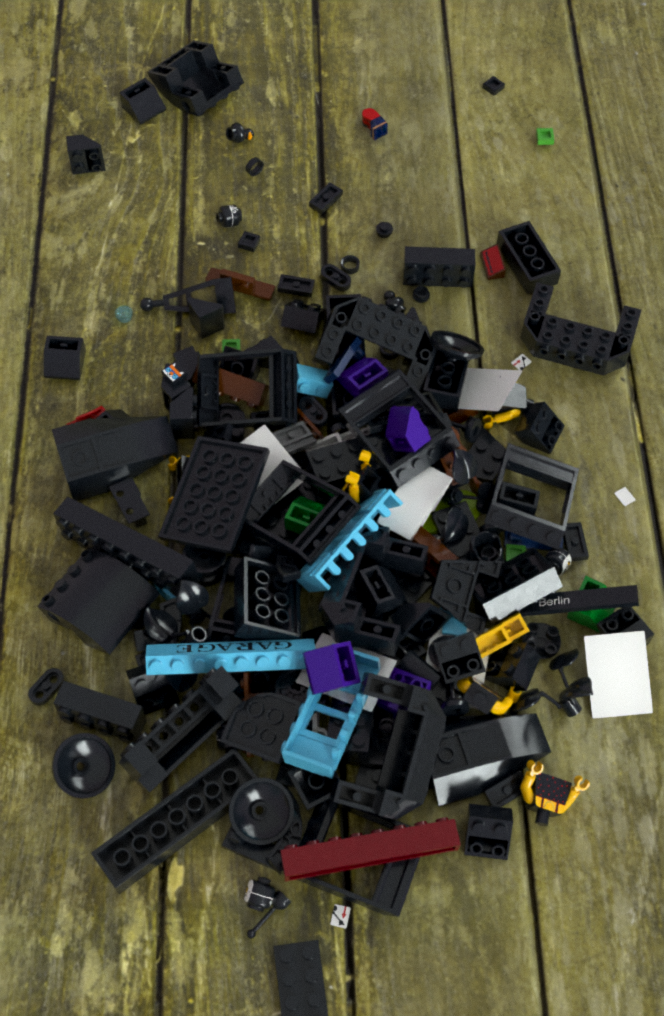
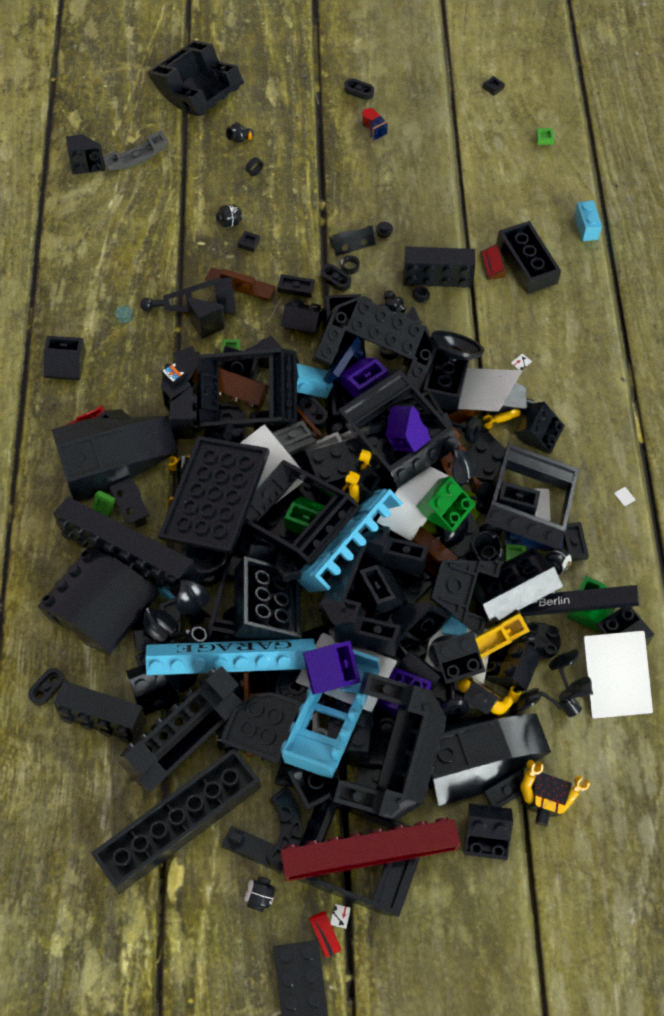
black dish [52,733,116,799] -> none
black slope [119,78,166,125] -> none
black dish [228,777,294,845] -> none
black hinge [247,890,291,939] -> none
black plate [309,182,343,214] -> none
black wedge [520,282,641,376] -> none
none -> bright green plate [92,490,115,517]
none -> dark grey slope [103,130,168,170]
none -> red sticker [309,911,342,958]
none -> black piece [329,225,375,256]
none -> black plate [344,78,374,100]
none -> green slope [416,476,476,532]
none -> white sticker [534,488,551,521]
none -> medium azure brick [574,200,602,242]

